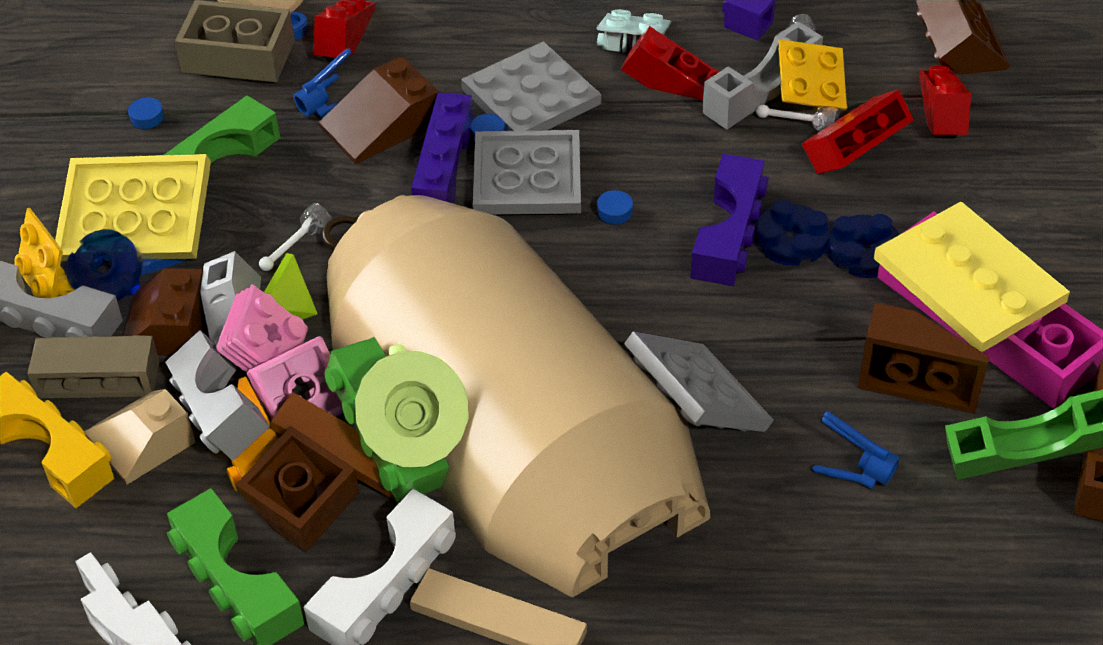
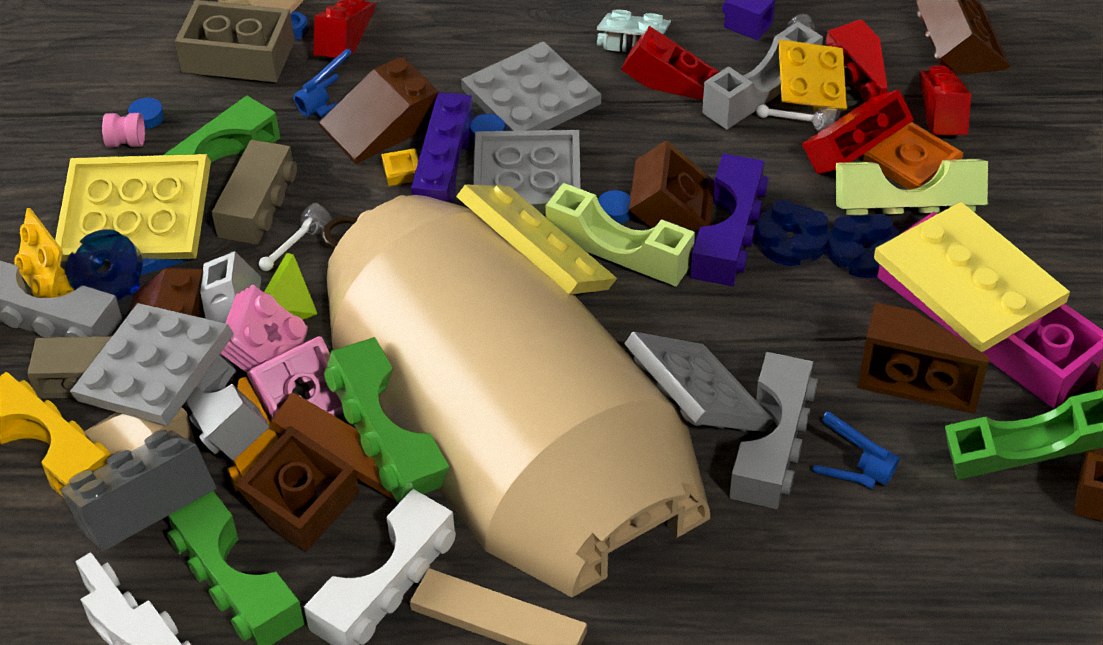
yellowish green piece [355,344,469,467] -> none
none -> dark grey brick [60,430,217,551]
none -> light grey plate [70,303,234,426]
none -> bright pink wheel [102,113,145,148]
none -> dark tan brick [212,140,297,245]
none -> yellow tile [382,148,419,187]
none -> light yellow plate [456,184,617,294]
none -> yellowish green arch [545,183,695,287]
none -> reddish brown slope [629,140,715,233]
none -> light grey arch [729,352,818,509]
none -> red slope [826,19,888,102]
none -> yellowish green arch [836,159,988,215]
none -> orange tile [863,122,963,189]

